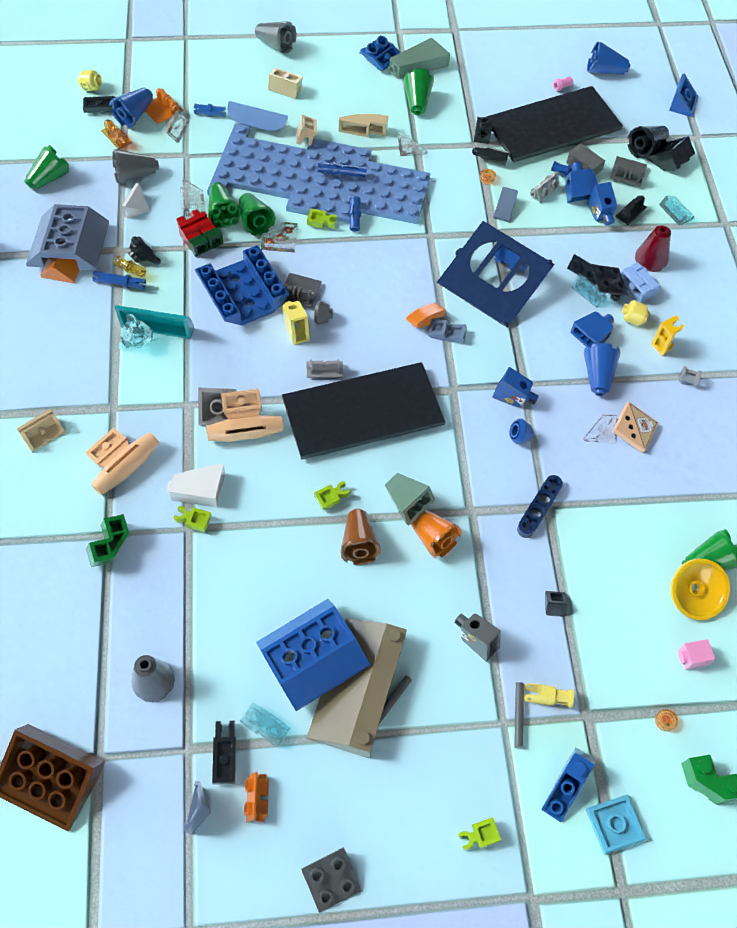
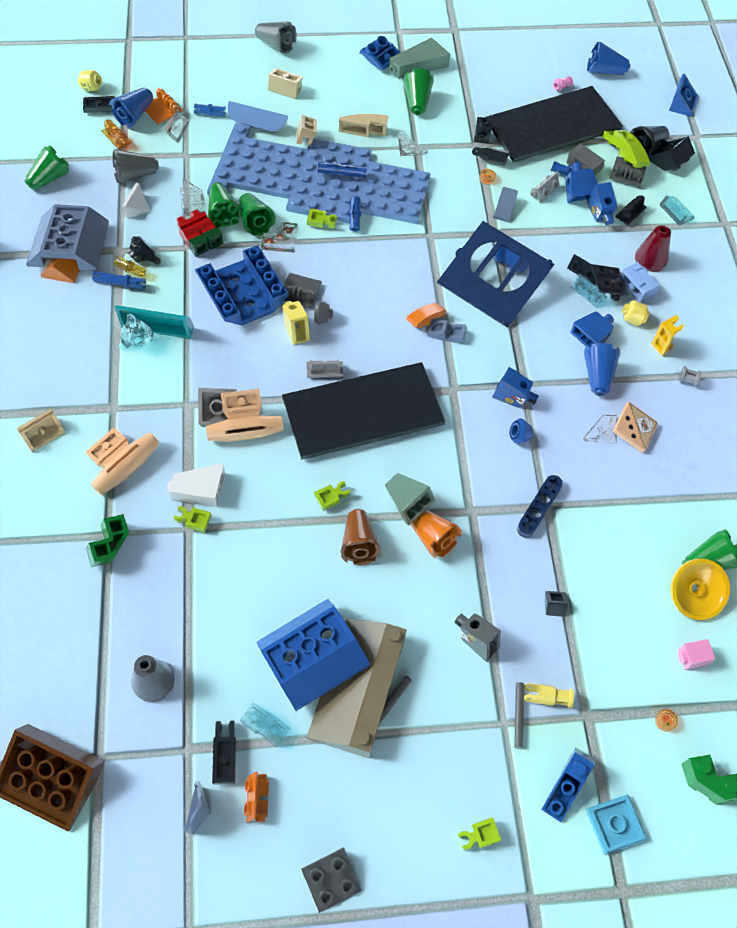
none -> lime slope [602,130,650,168]

